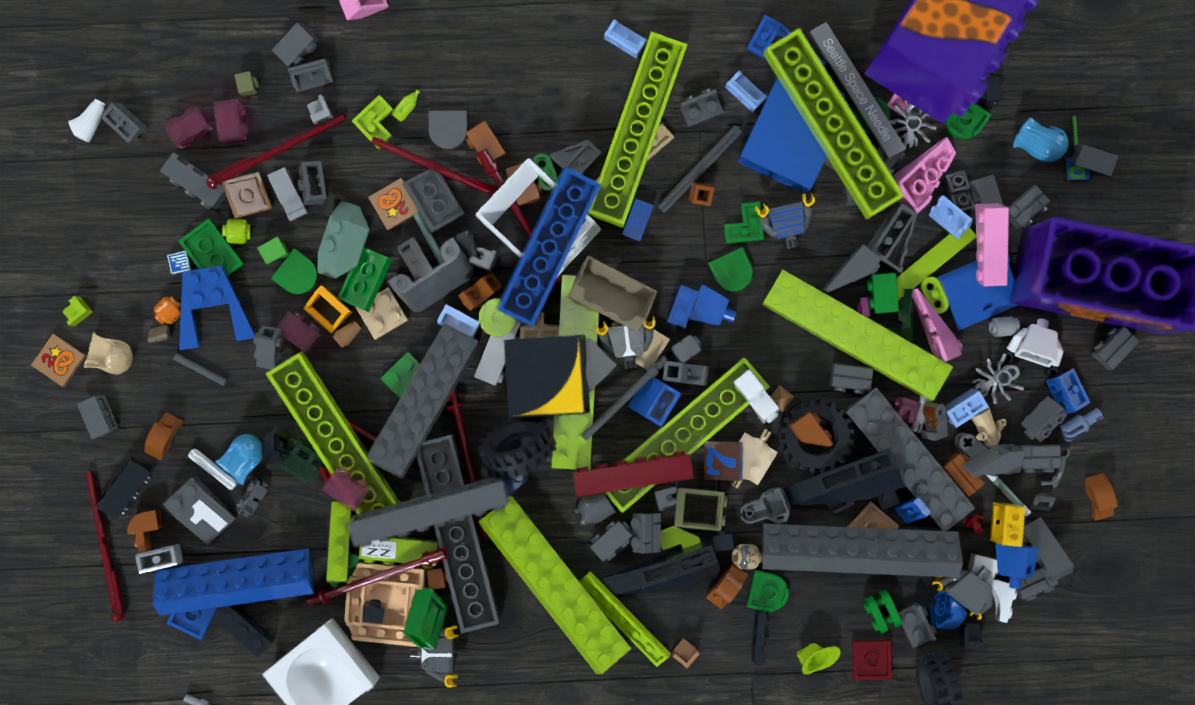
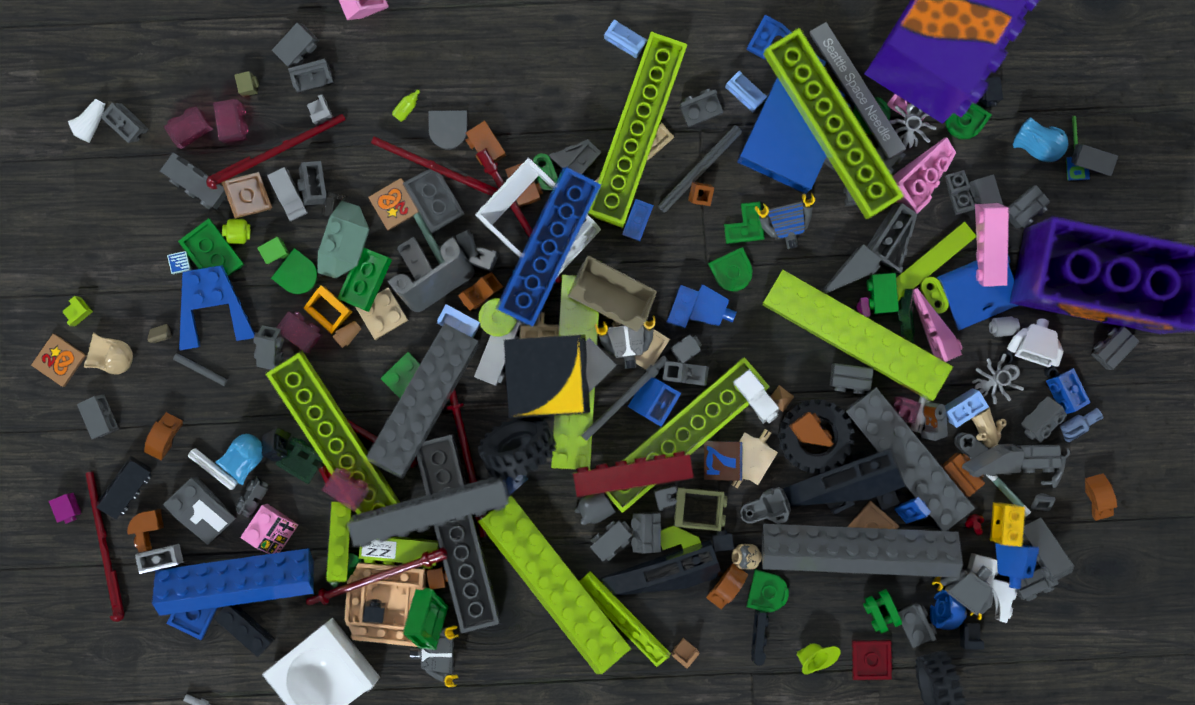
orange head [154,296,181,325] -> none
lime plate [352,95,393,150] -> none
light blue hinge [929,195,973,239] -> none
none -> magenta brick [49,492,82,524]
none -> bright pink slope [240,504,298,554]

